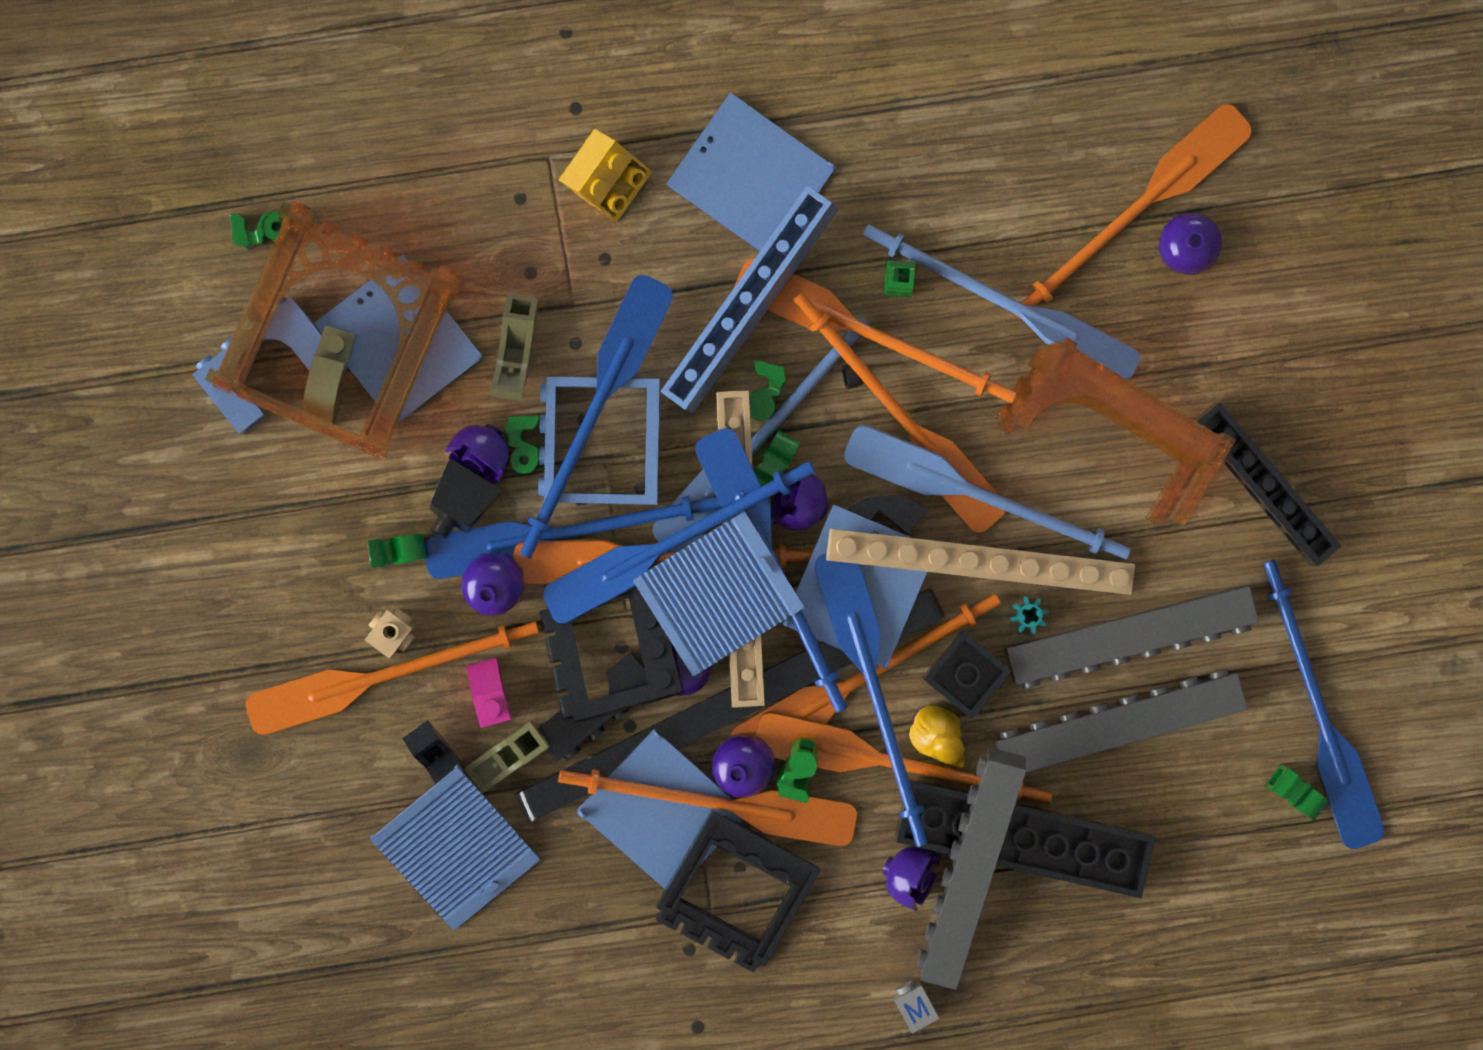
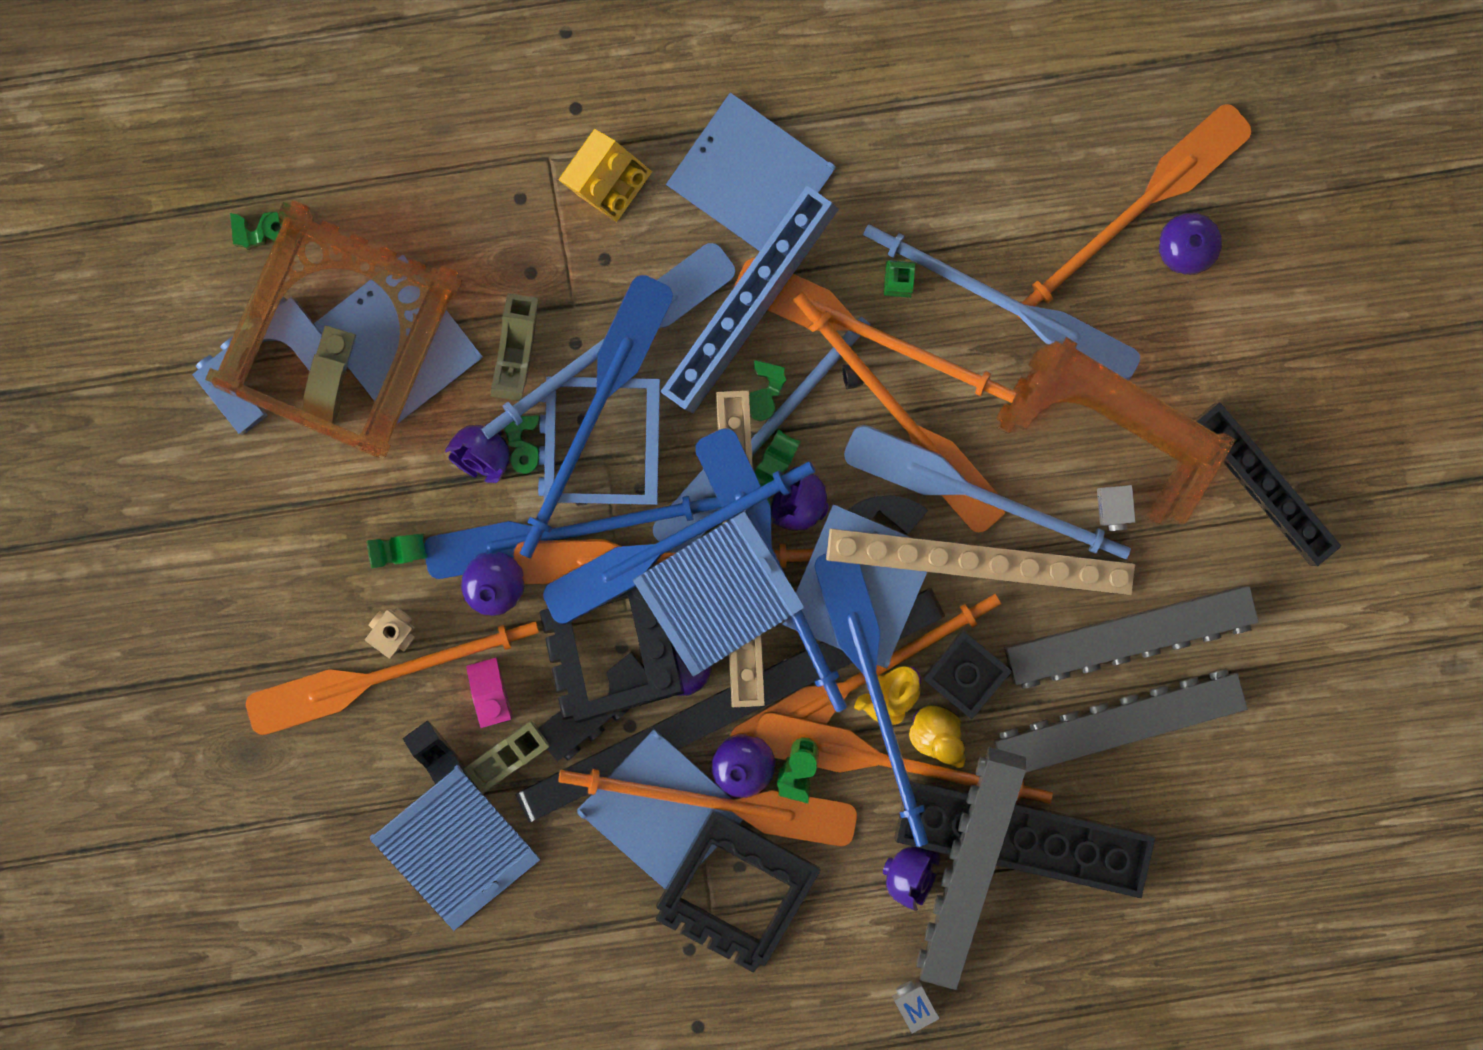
black torso [429,458,501,540] -> none
teal gear [1009,596,1049,635] -> none
blue piece [1263,559,1384,849] -> none
green leg [1264,764,1329,821] -> none
none -> medium blue piece [481,243,735,439]
none -> yellow hair [854,666,922,725]
none -> light grey brick [1097,485,1135,531]

